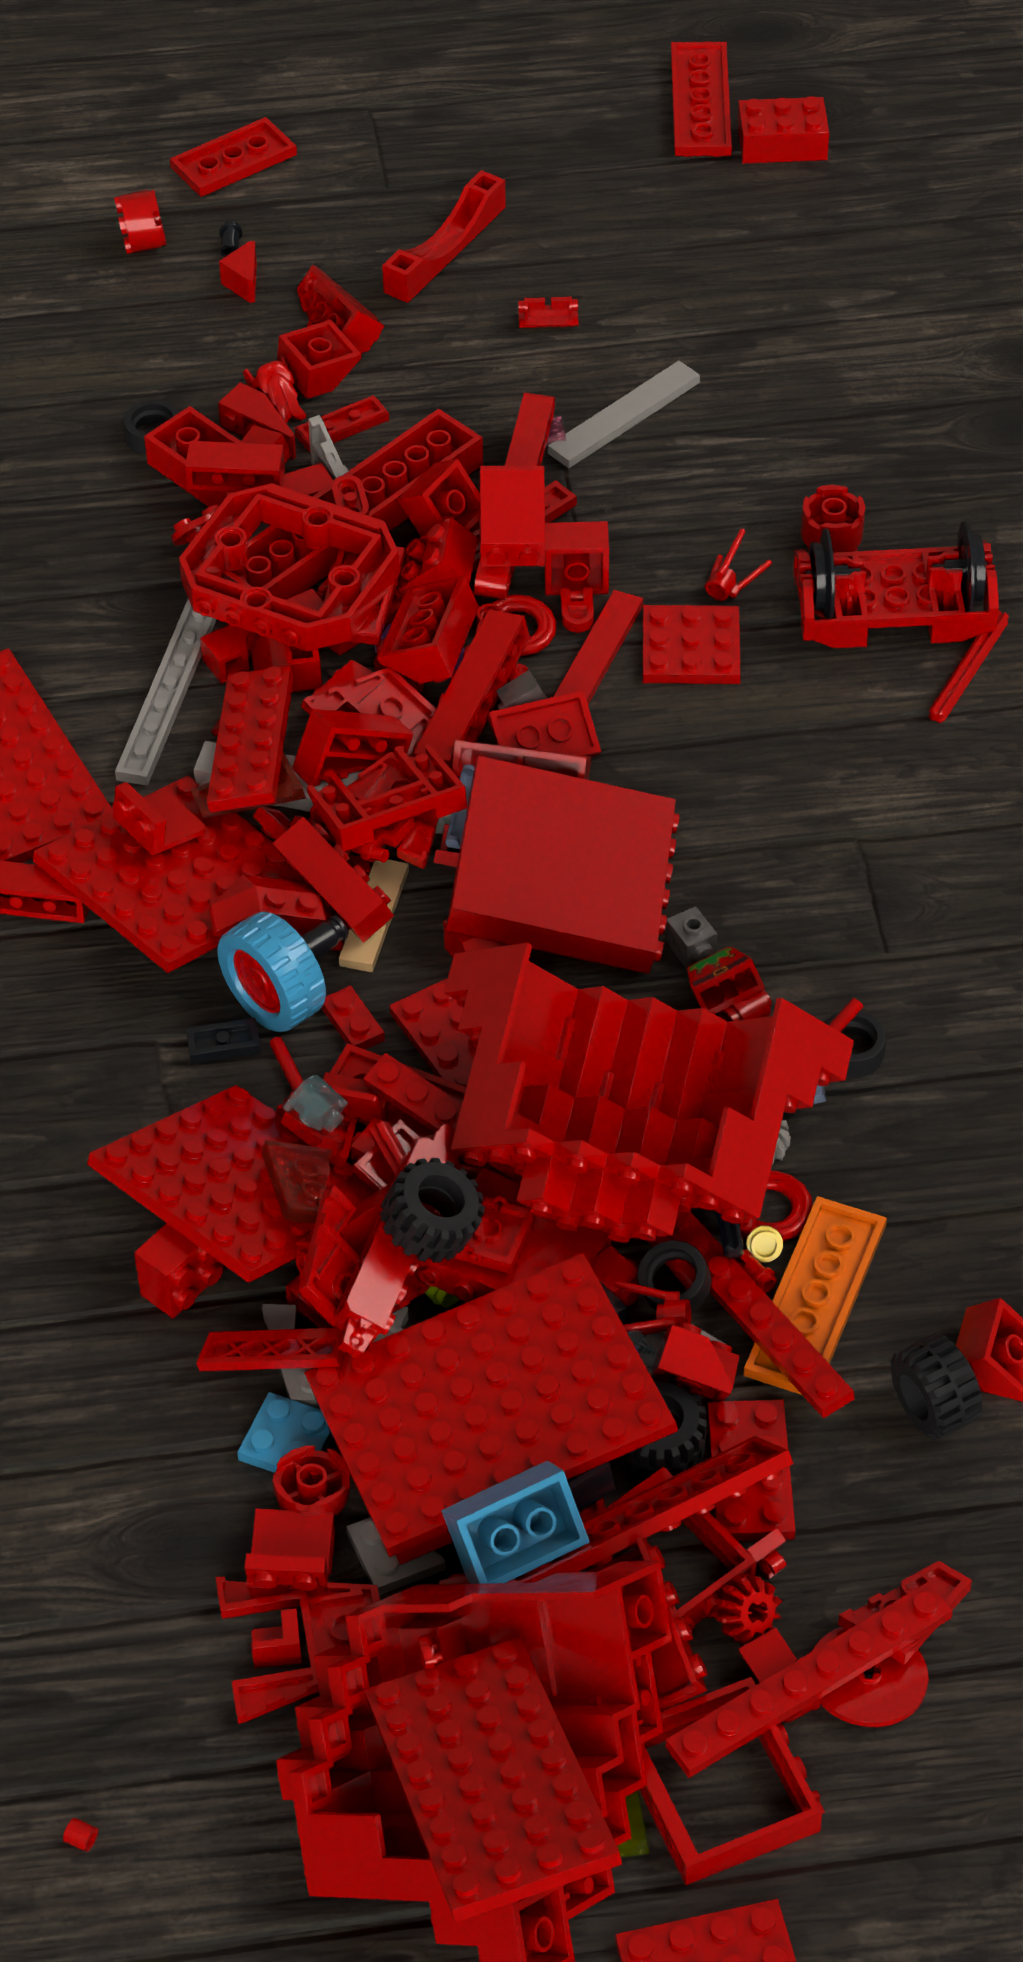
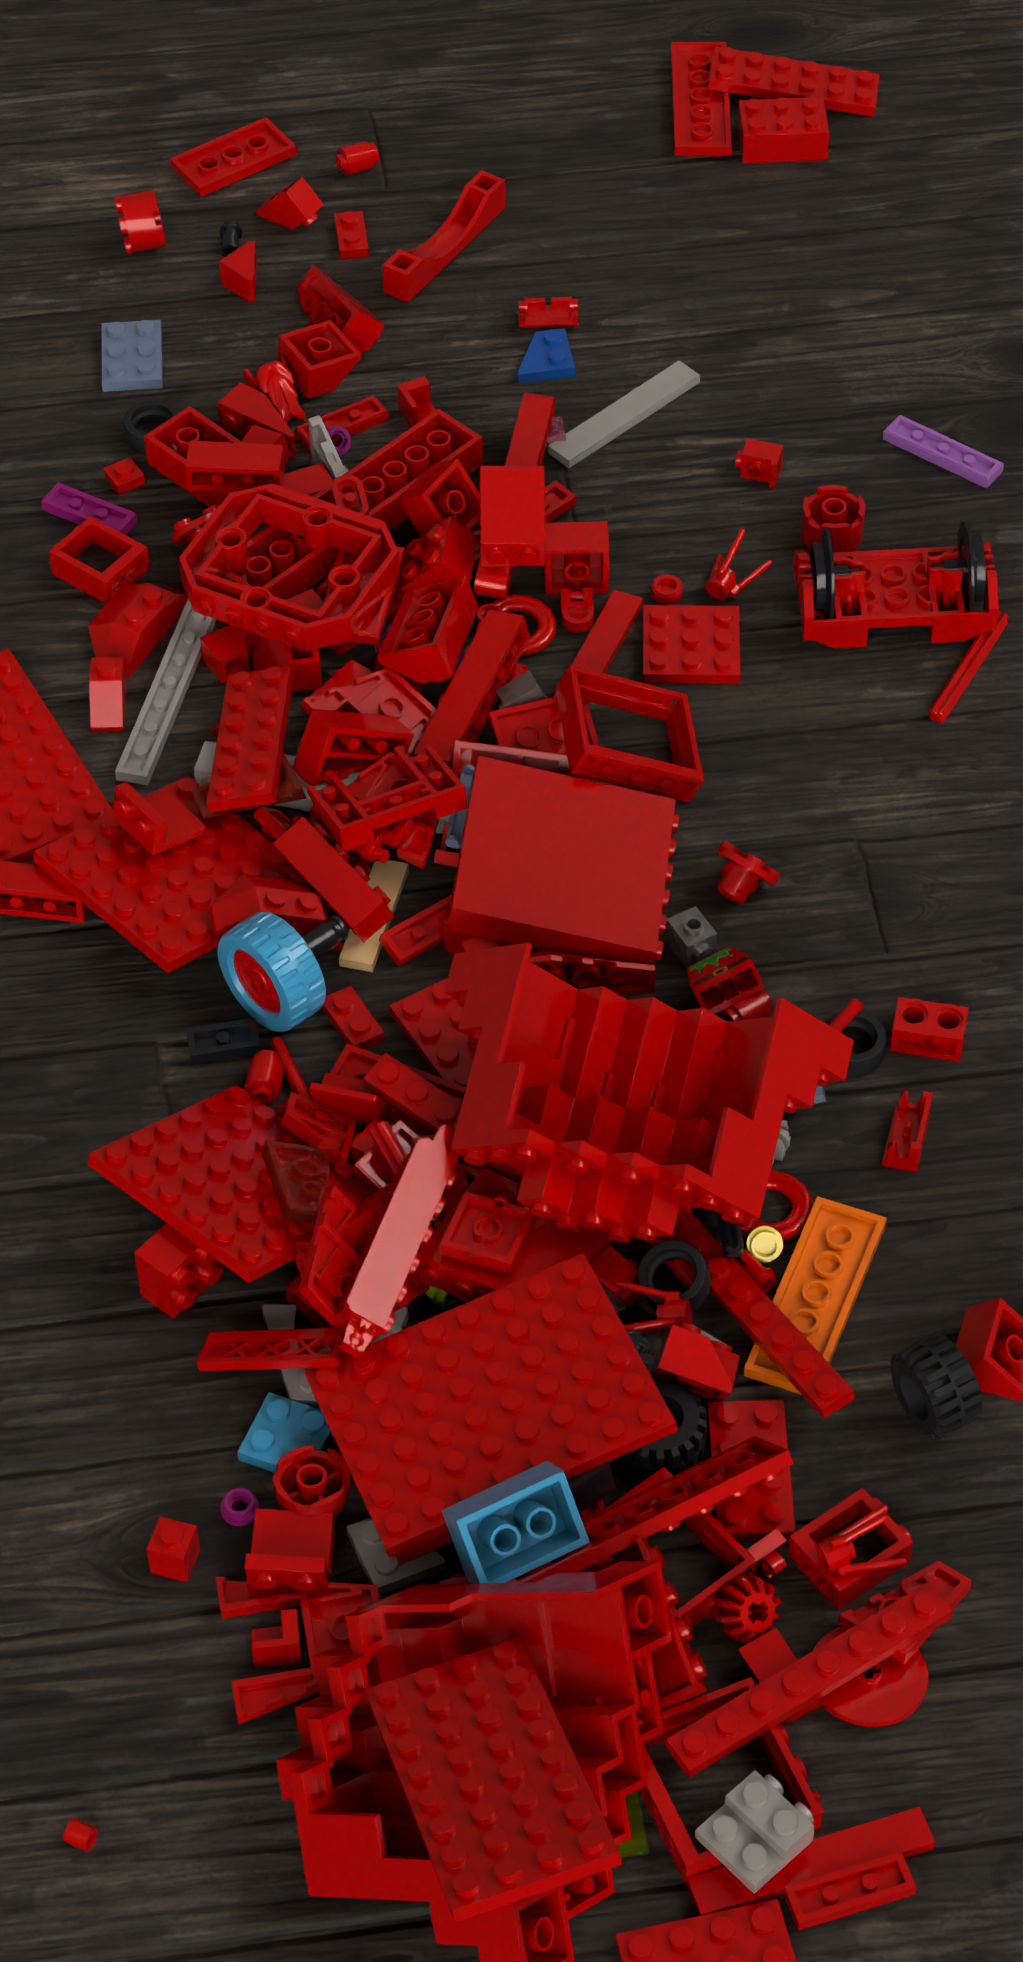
clear light blue brick [282,1074,348,1133] -> none
black tyre [380,1158,485,1263] -> none
red piece [419,1635,443,1670] -> none
none -> magenta plate [41,482,137,535]
none -> red window [49,516,150,604]
none -> red wedge [88,583,188,680]
none -> slope [89,657,127,732]
none -> sand blue plate [102,320,163,392]
none -> red plate [103,457,146,495]
none -> red brick [146,1516,200,1583]
none -> magenta plate [220,1488,259,1526]
none -> red brick [245,1050,284,1104]
none -> red slope [255,177,324,229]
none -> magenta plate [326,425,351,456]
none -> red plate [334,211,369,260]
none -> red brick [335,141,380,176]
none -> red plate [379,894,452,967]
none -> red panel [397,376,436,427]
none -> blue wing [518,328,576,383]
none -> red wedge [529,951,656,996]
none -> red window [556,665,704,802]
none -> red tile [651,575,683,605]
none -> red tile [687,1806,935,1916]
none -> light grey plate [695,1770,815,1894]
none -> red plate [708,46,880,117]
none -> red plate [716,840,781,904]
none -> red brick [735,438,783,488]
none -> red plate [783,1851,917,1931]
none -> red window [788,1488,913,1611]
none -> red plant [815,1505,907,1578]
none -> red hinge [882,1090,933,1173]
none -> medium lavender tile [883,415,1004,489]
none -> red brick [890,997,969,1062]

